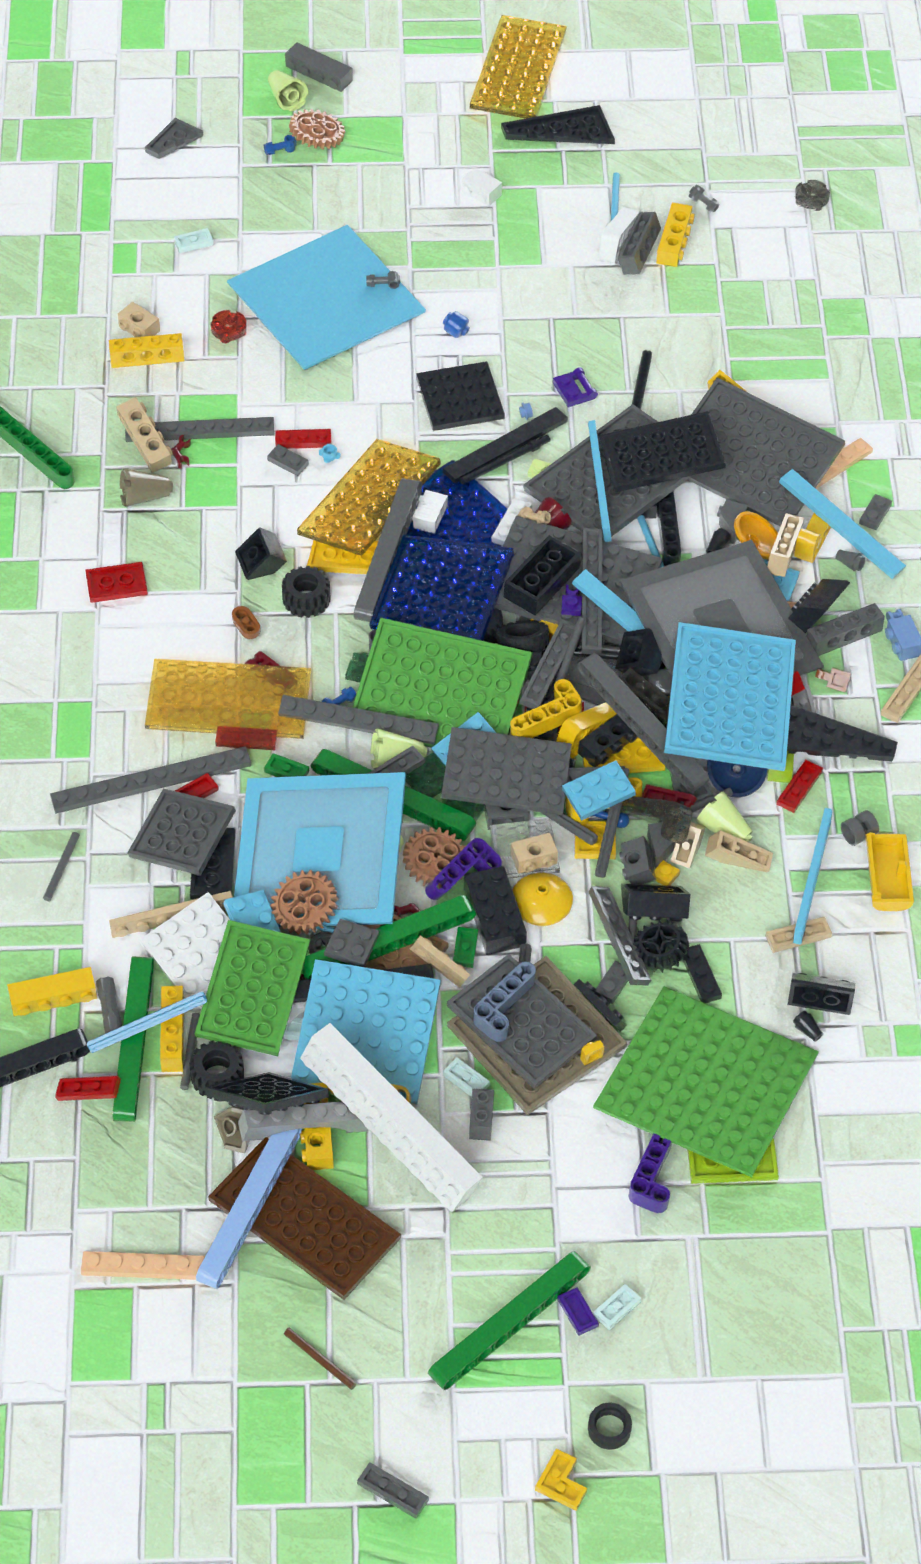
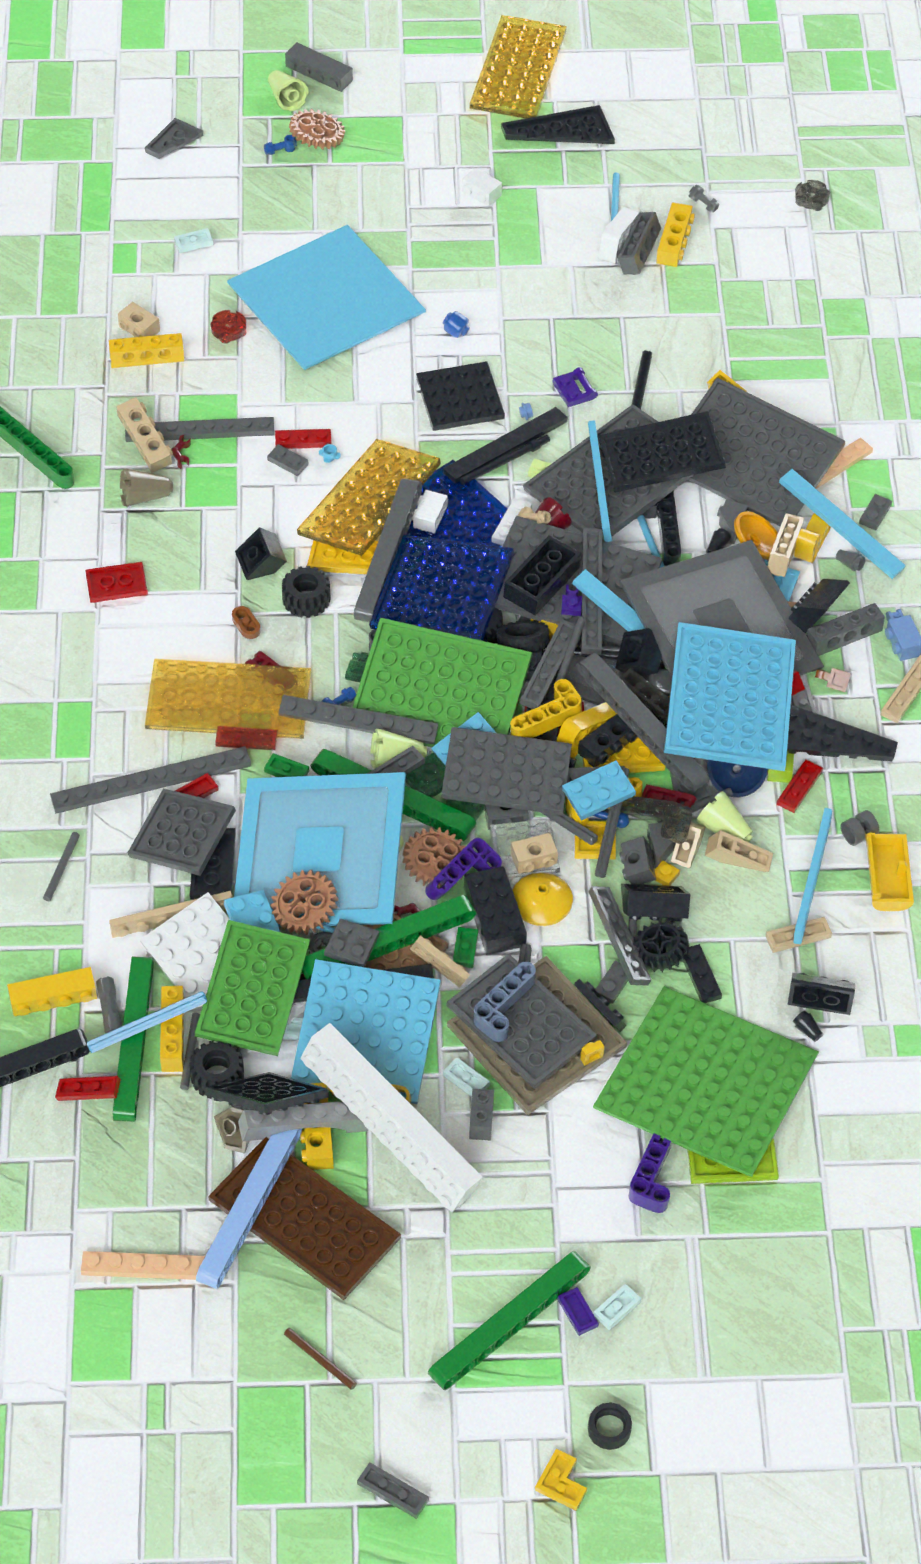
dark grey bar [366,271,400,289] -> none

